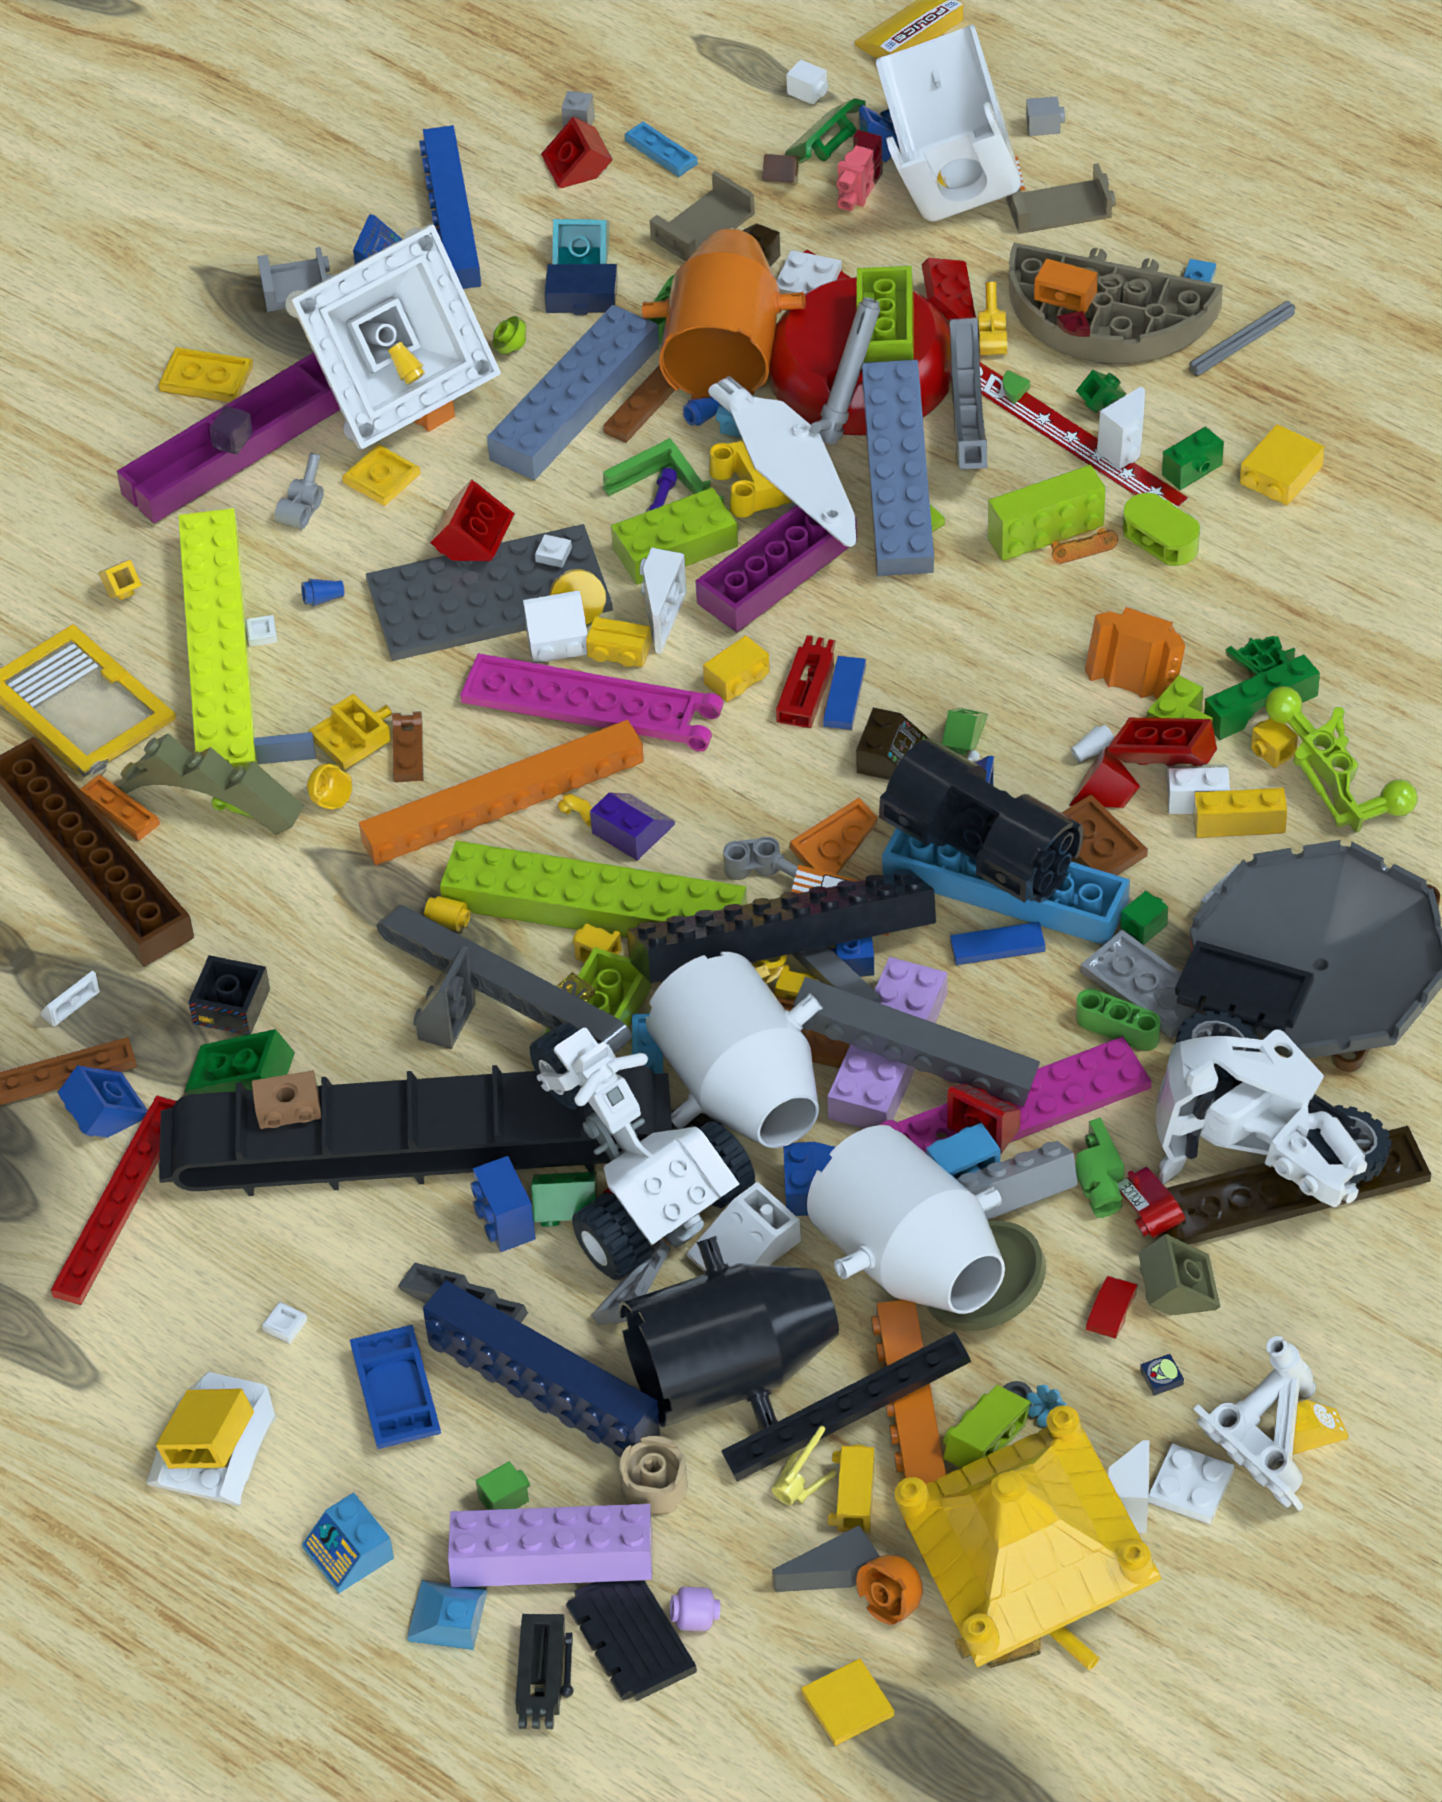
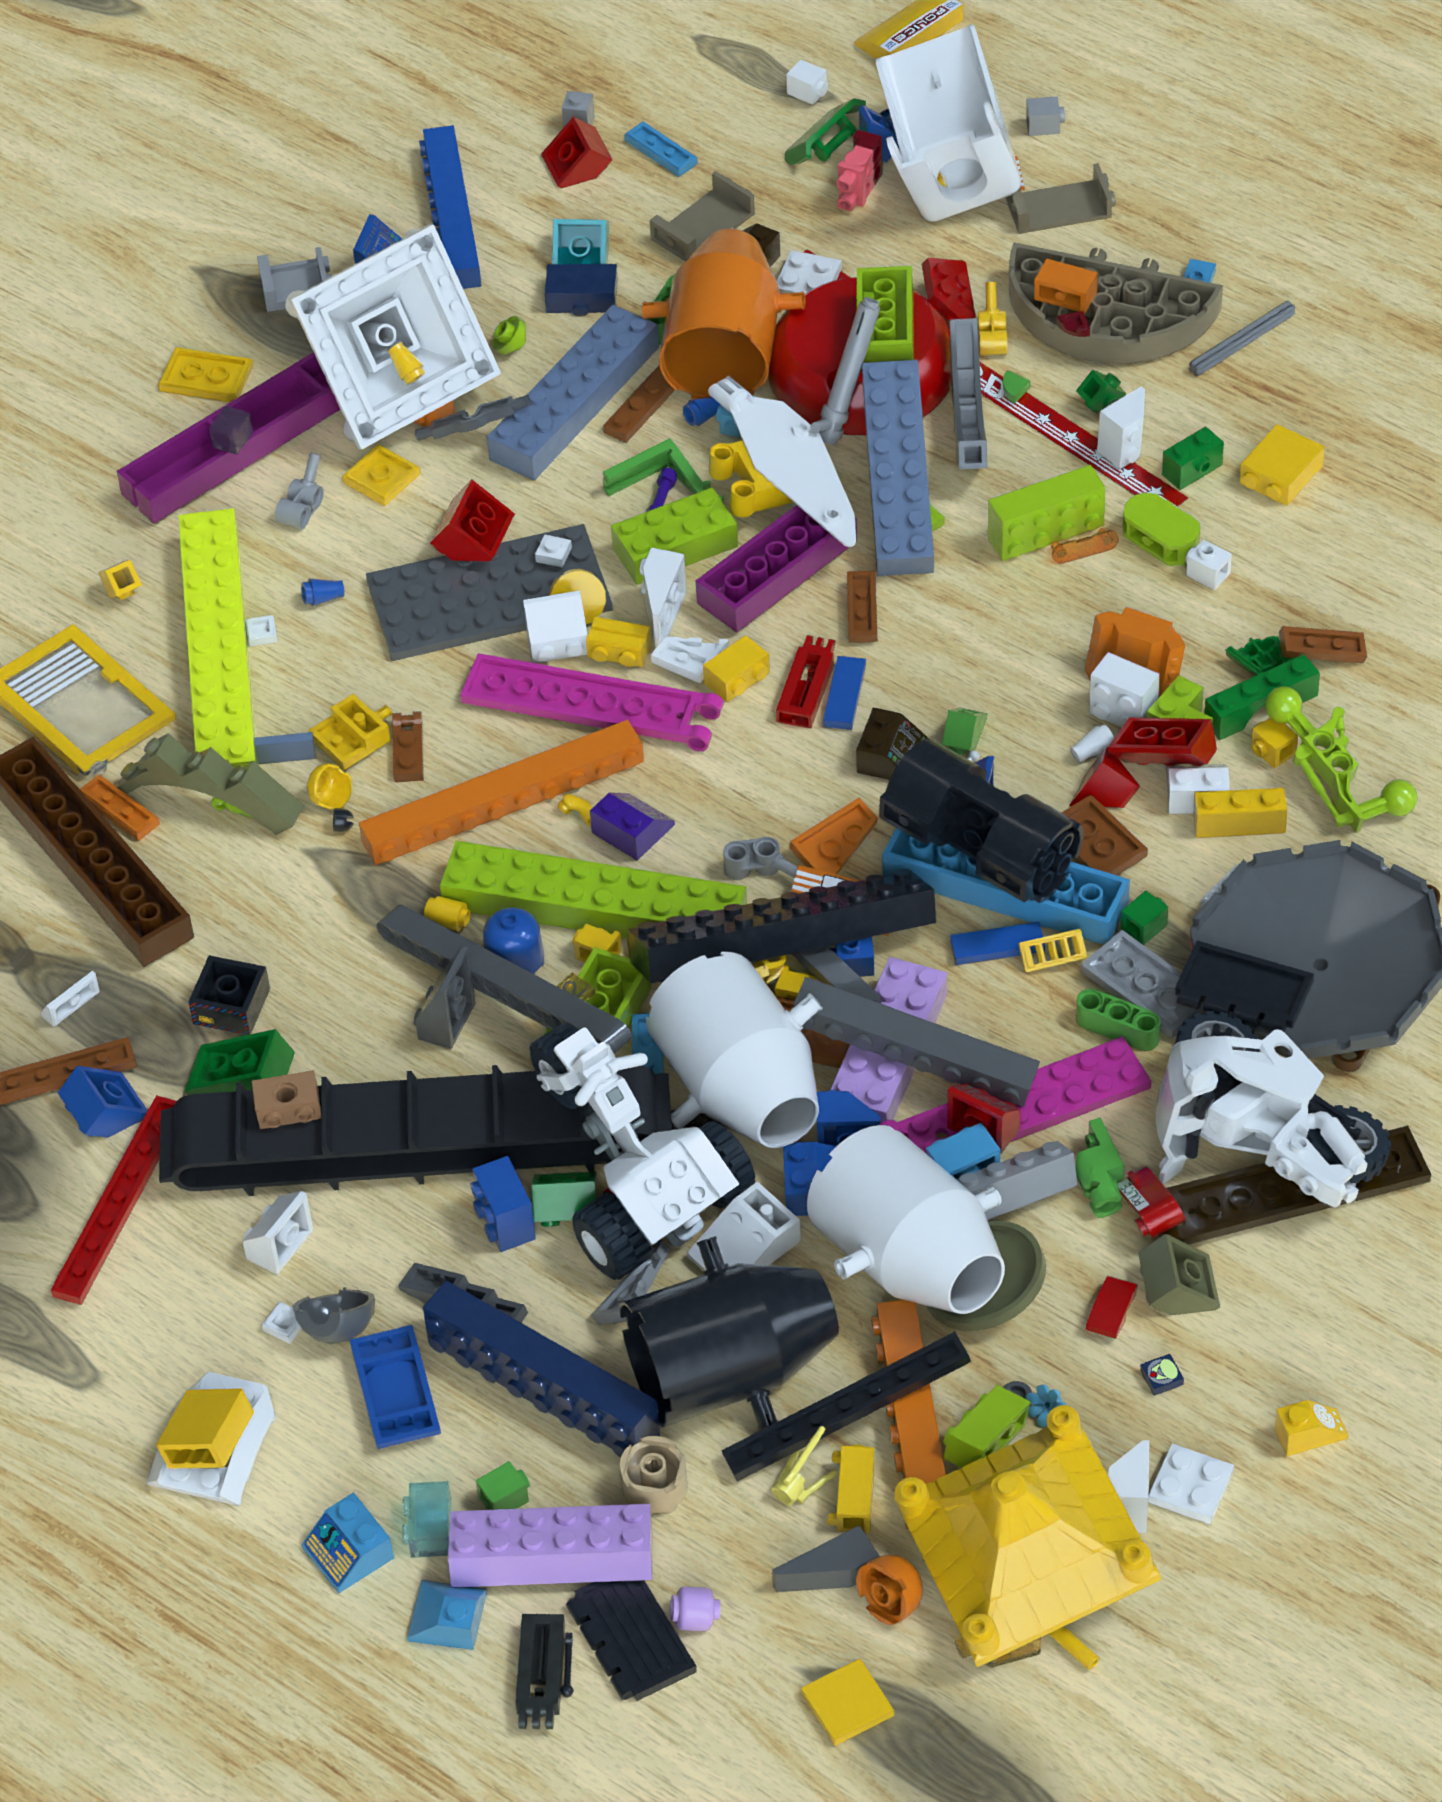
reddish brown bracket [762,154,800,183] -> none
white plate [1193,1336,1316,1511] -> none
none -> white slope [242,1191,313,1275]
none -> dark grey cylinder [292,1287,375,1344]
none -> black hinge [333,808,354,832]
none -> clear light blue brick [402,1481,451,1558]
none -> dark grey piece [415,395,531,441]
none -> blue cylinder [483,907,544,975]
none -> white wing [651,637,729,683]
none -> blue slope [817,1090,880,1147]
none -> dark orange plate [847,571,878,642]
none -> yellow slope [1018,929,1087,973]
none -> white brick [1089,652,1159,728]
none -> white brick [1185,539,1232,590]
none -> dark orange plate [1279,626,1367,663]

